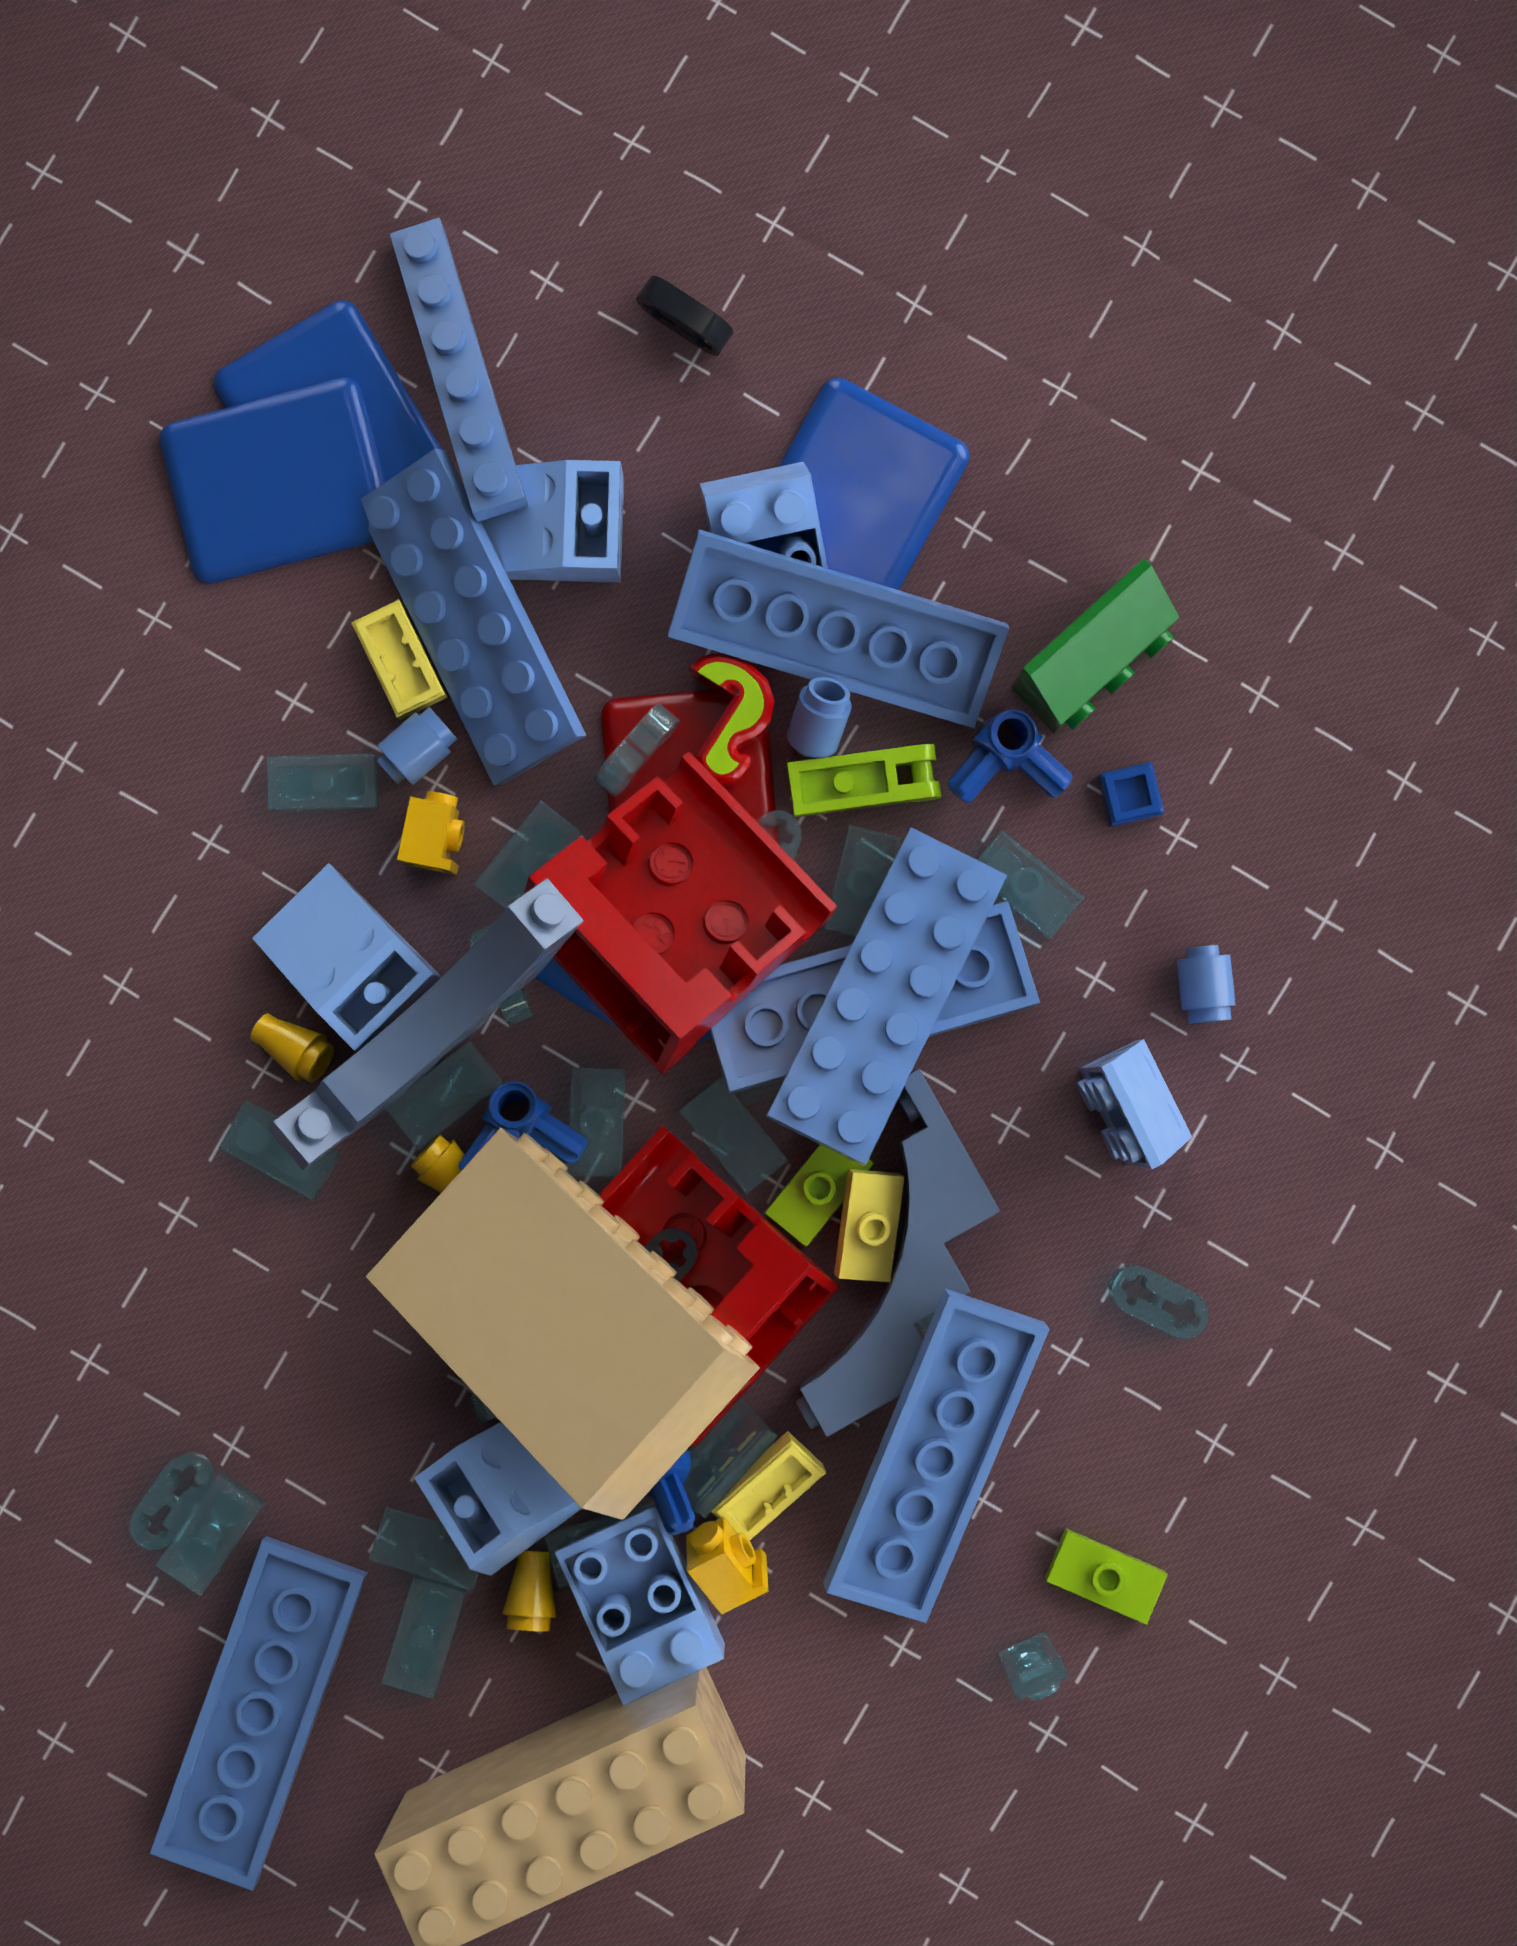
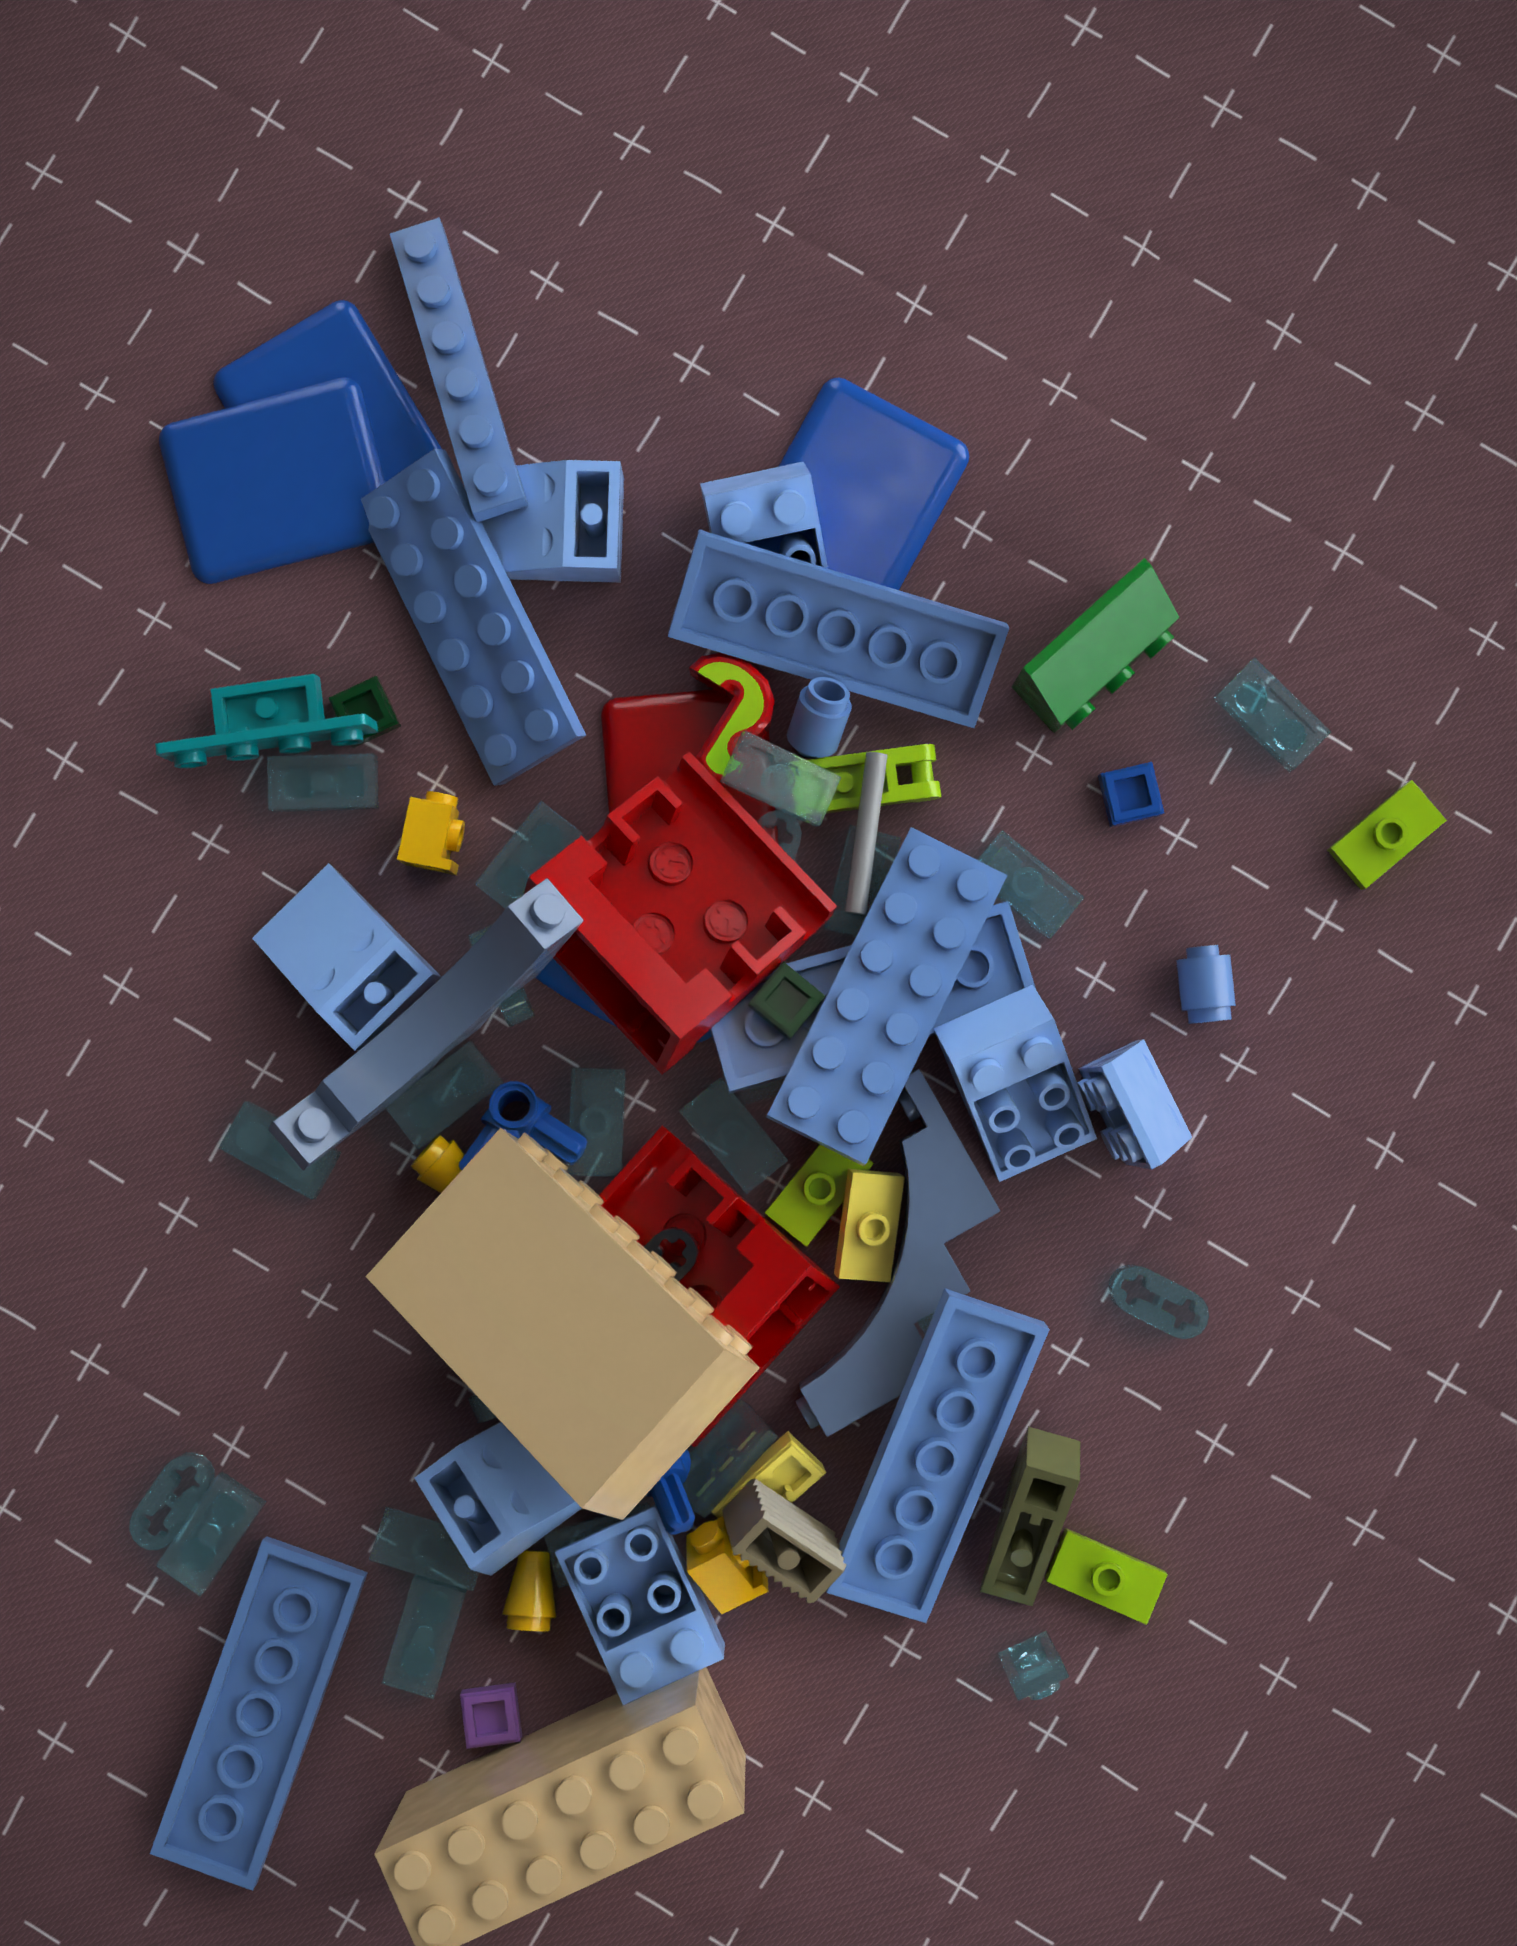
yellow cone [250,1013,334,1083] -> none
light yellow plate [351,600,448,720] -> none
medium blue brick [377,707,457,785] -> none
clear light blue beam [594,703,681,797] -> none
black beam [636,276,734,356] -> none
blue axle [947,709,1073,803] -> none
none -> teal bracket [155,674,378,768]
none -> dark green tile [328,676,401,748]
none -> medium lavender tile [460,1682,523,1749]
none -> clear light blue plate [720,731,841,827]
none -> dark tan brick [722,1479,847,1603]
none -> dark green tile [748,962,825,1040]
none -> light grey bar [845,752,888,915]
none -> light blue slope [933,984,1097,1182]
none -> olive slope [980,1426,1080,1606]
none -> clear light blue plate [1213,657,1331,773]
none -> lime plate [1327,780,1447,890]

